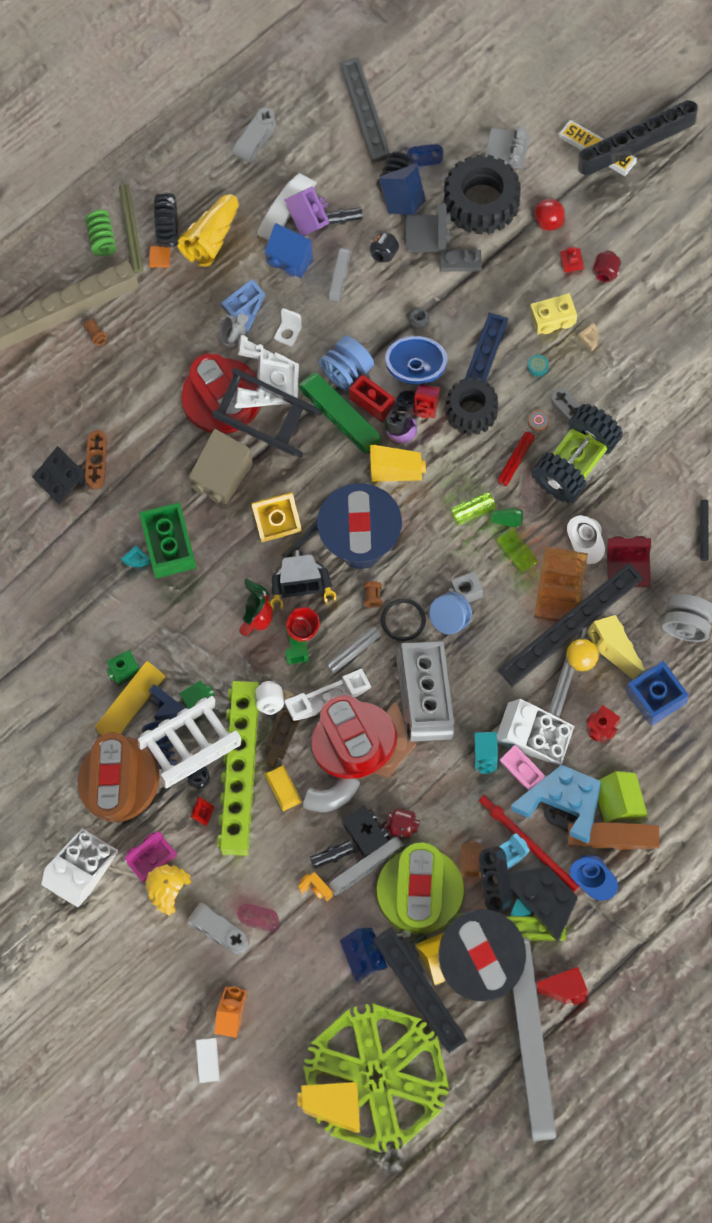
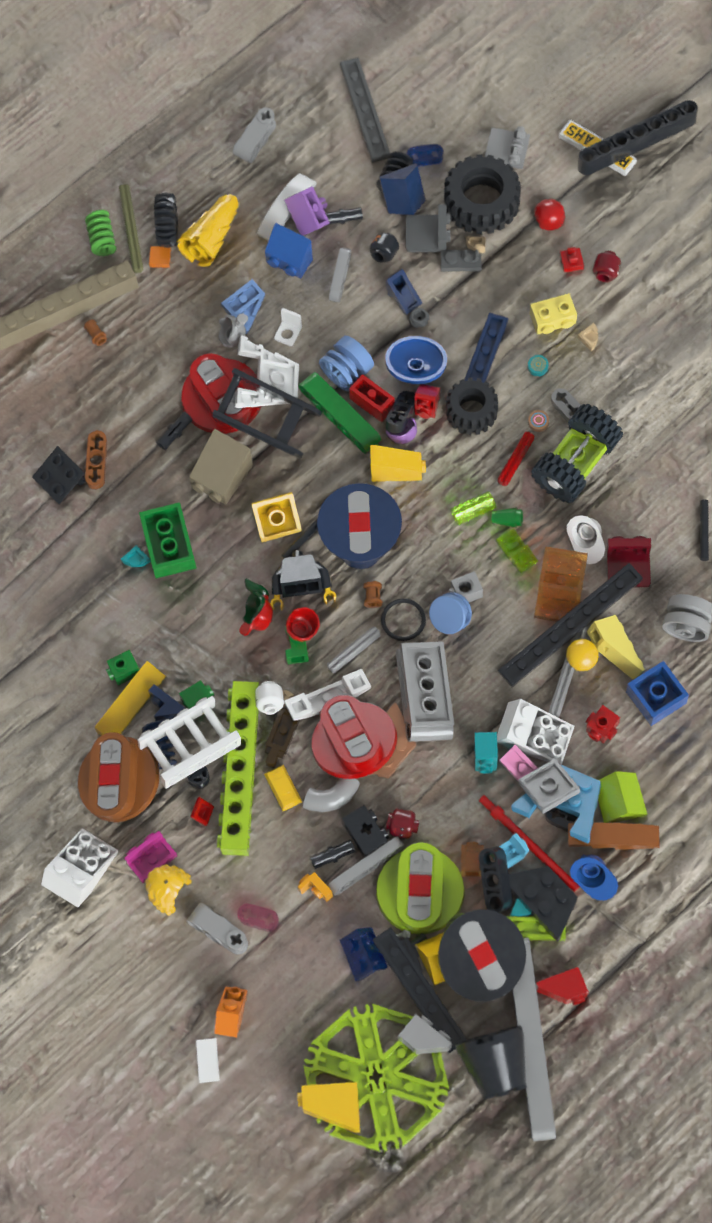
none -> black pin [156,412,193,451]
none -> dark blue slope [385,269,423,315]
none -> light grey slope [398,1014,452,1054]
none -> black cone [456,1025,527,1100]
none -> tan tile [465,236,486,253]
none -> light grey tile [518,759,580,814]

